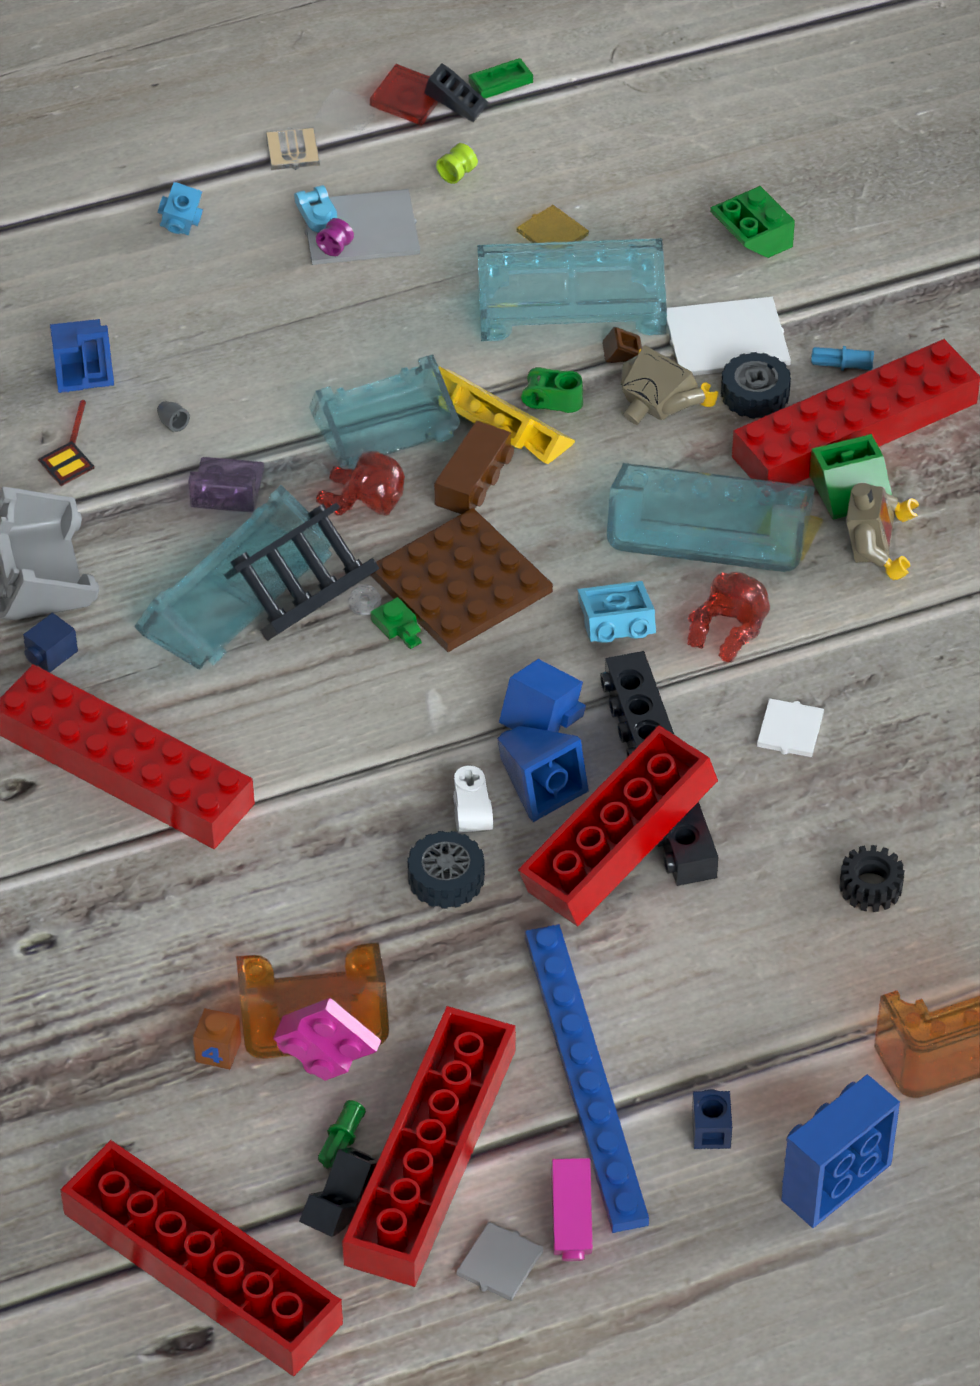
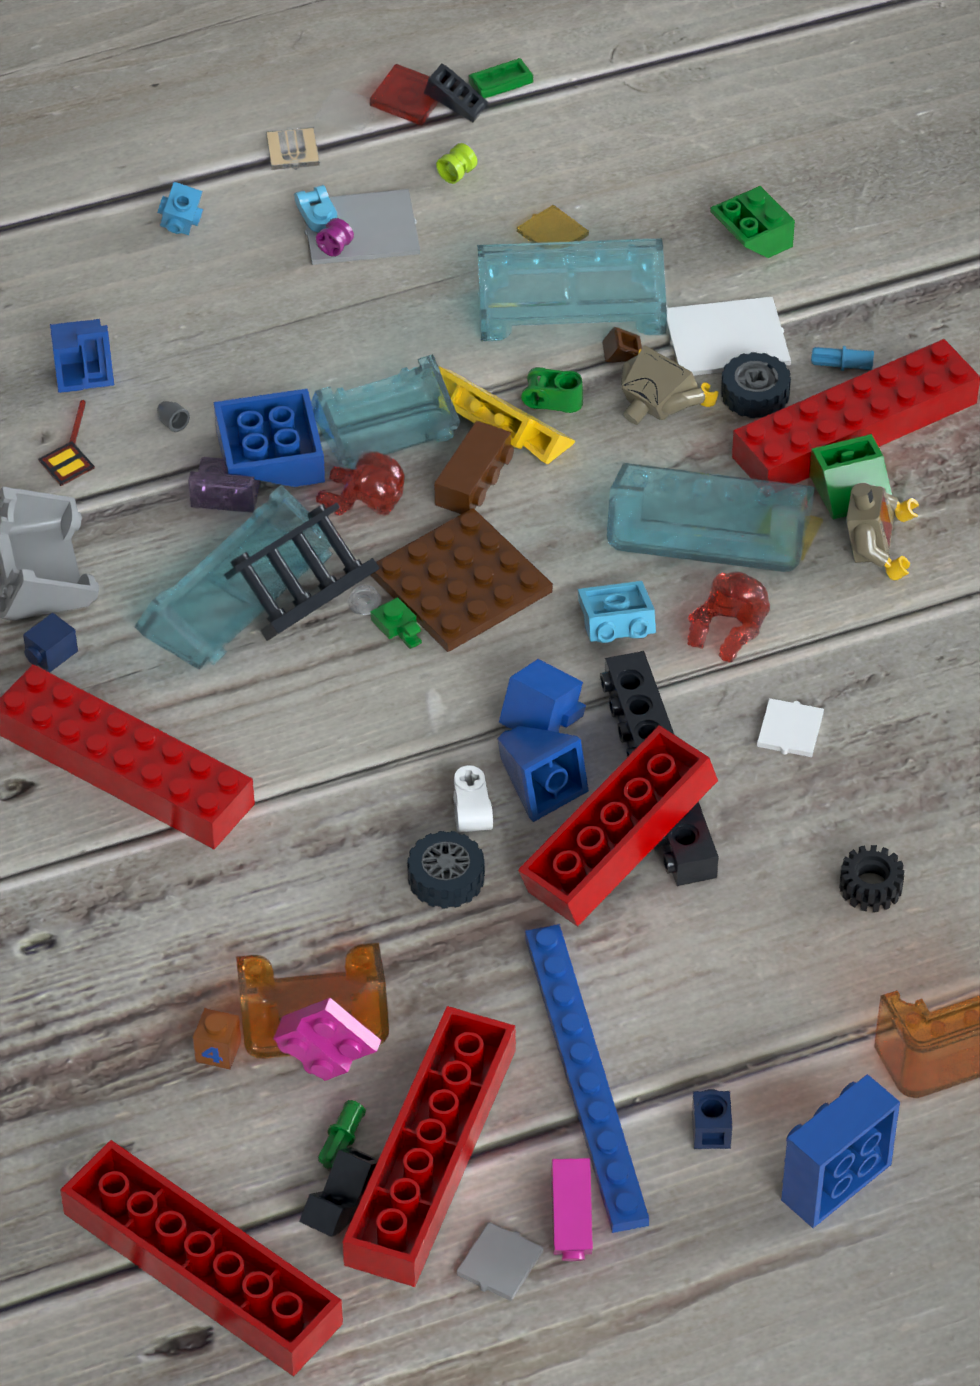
none -> blue slope [213,388,325,487]

